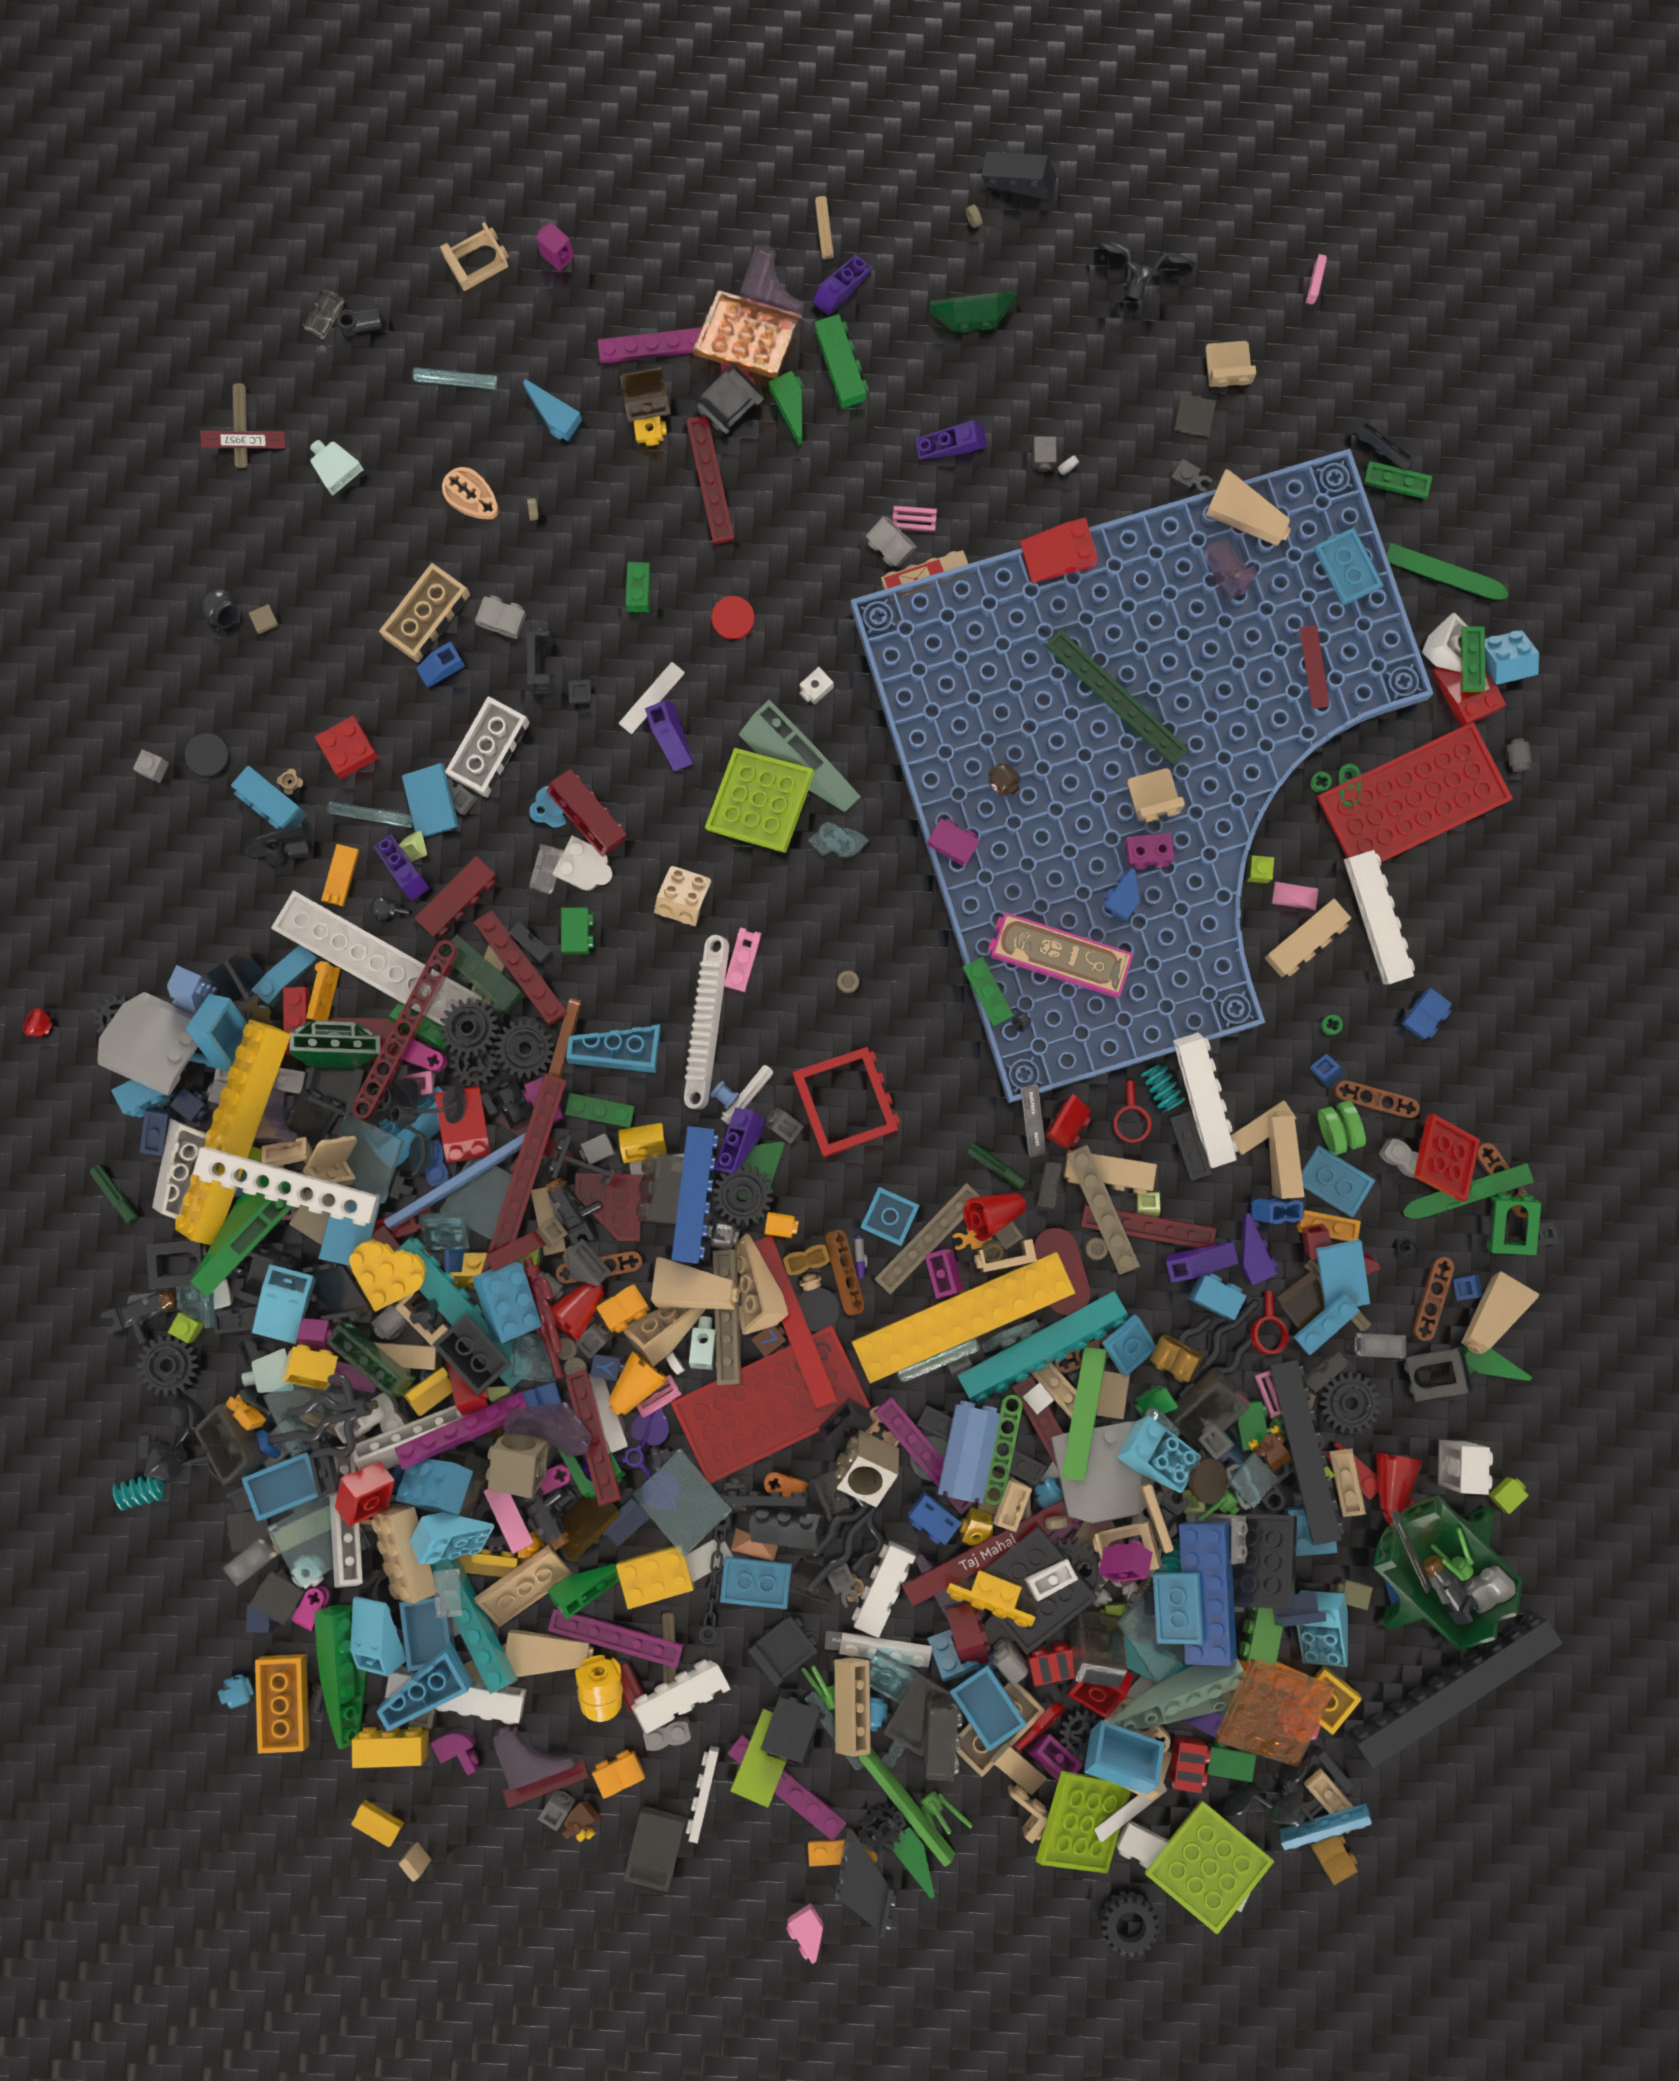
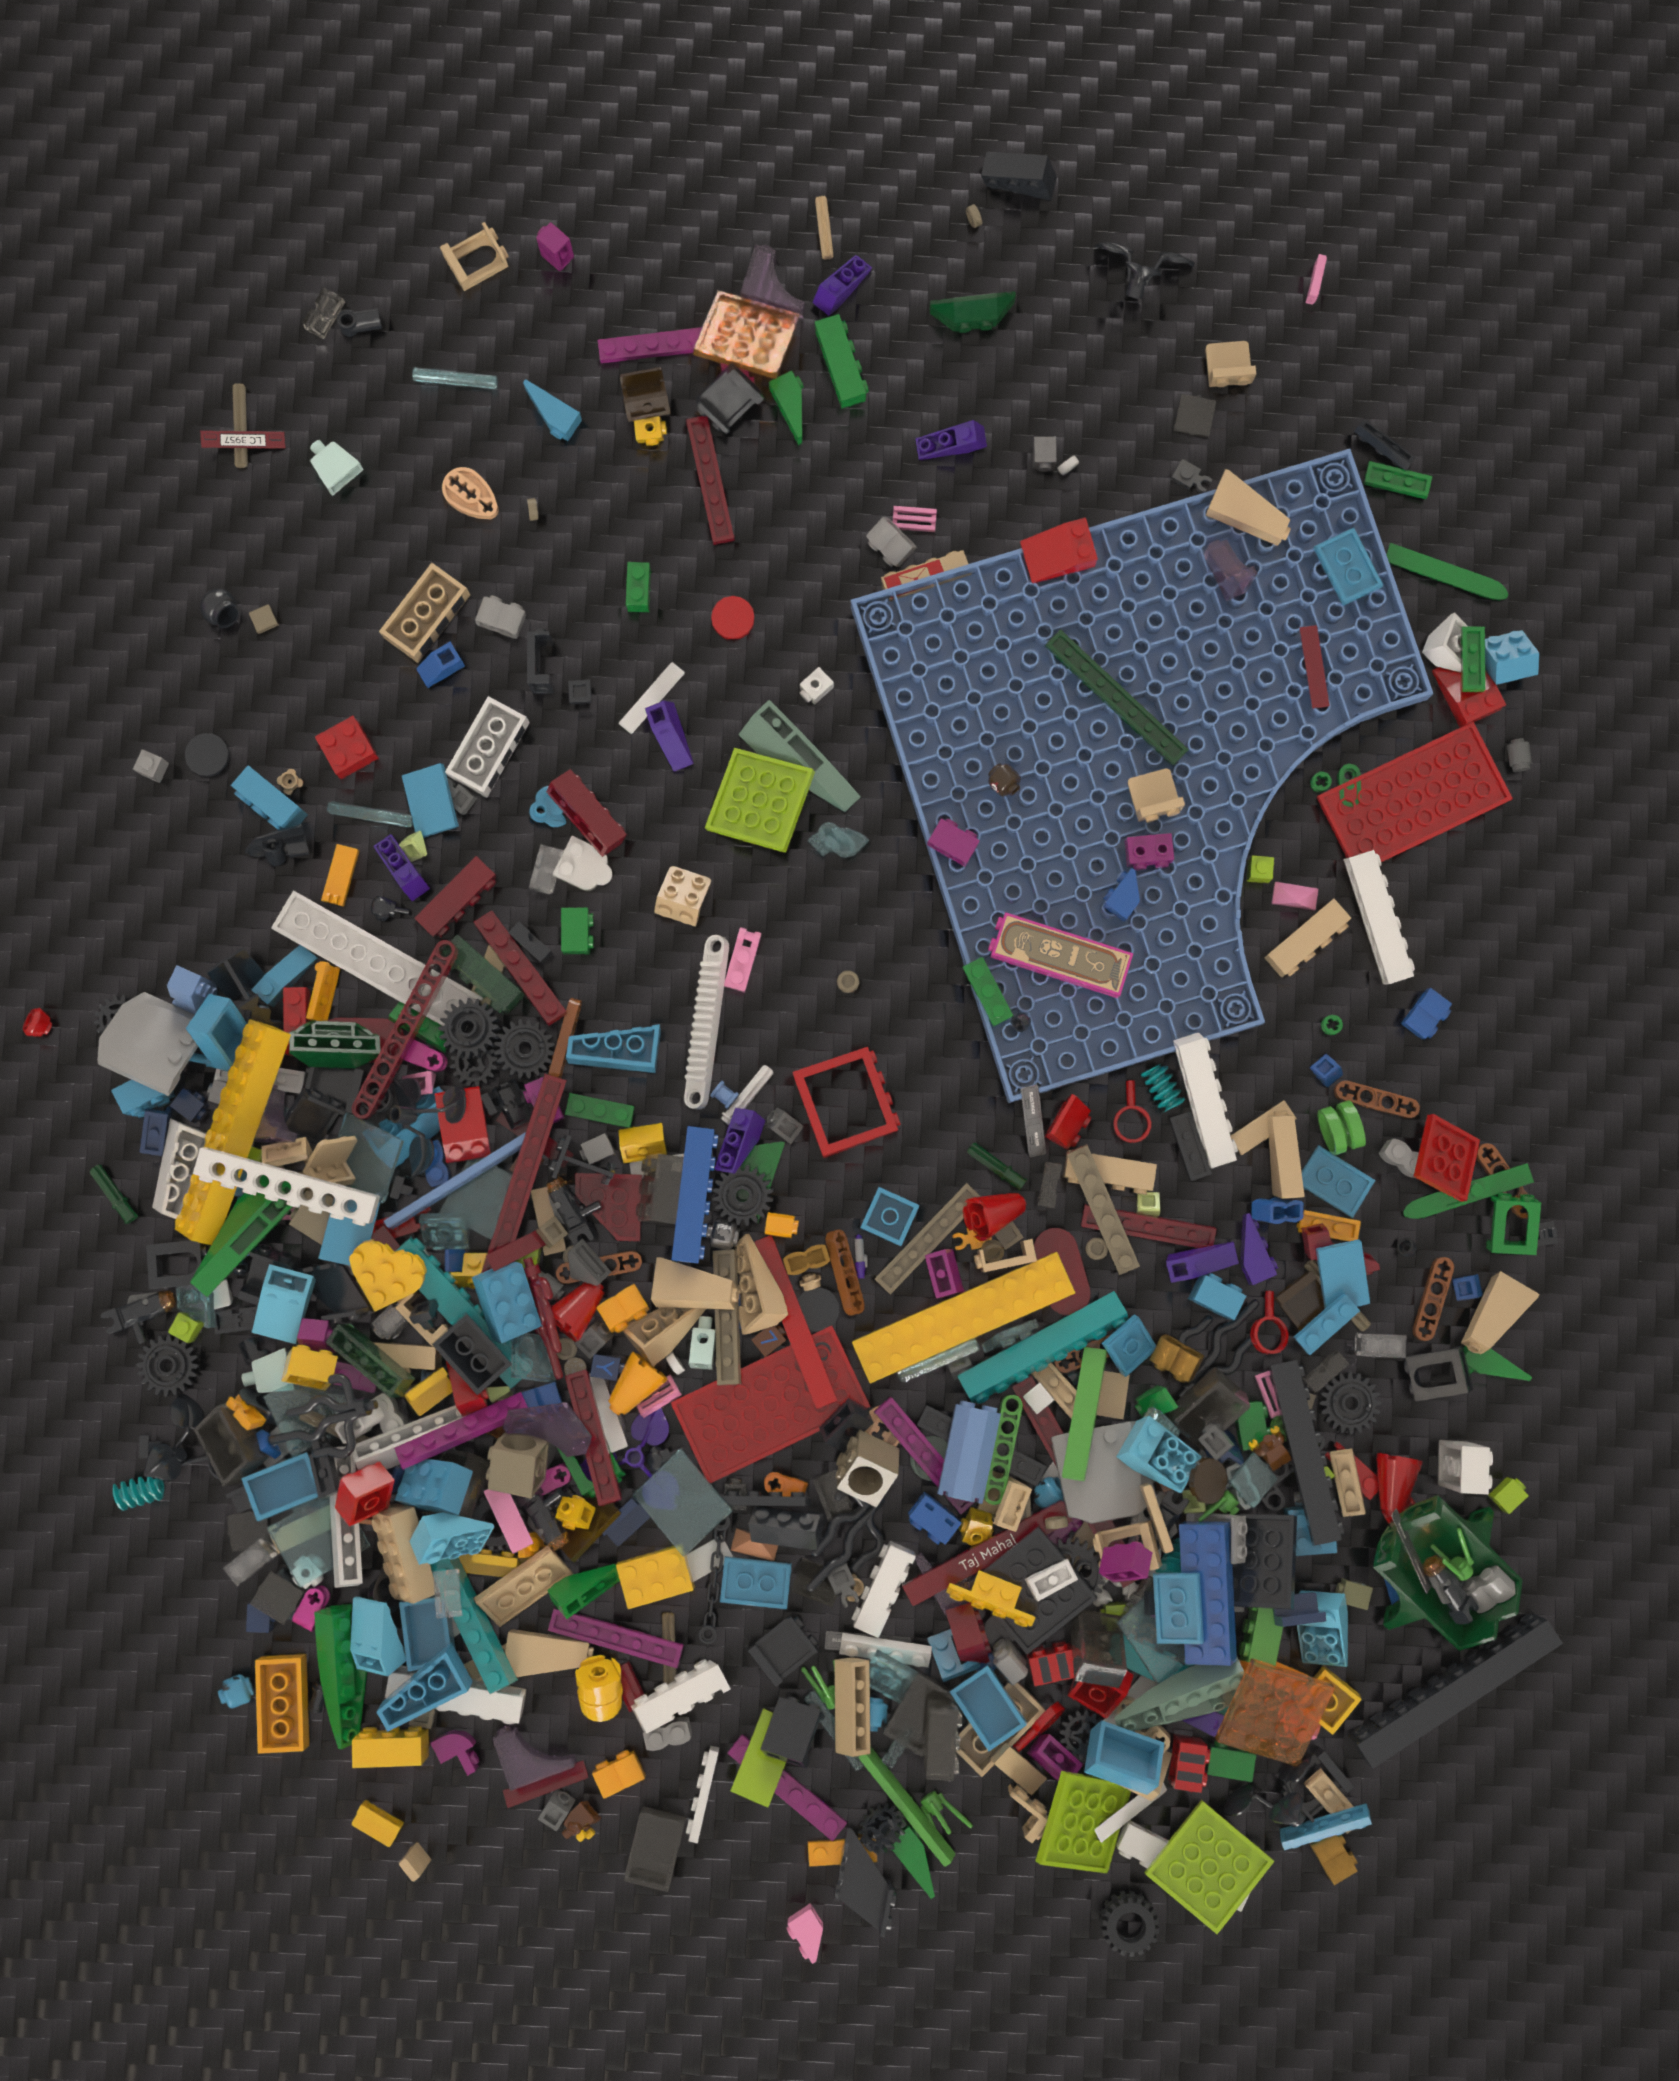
none -> yellow brick [555,1495,596,1530]

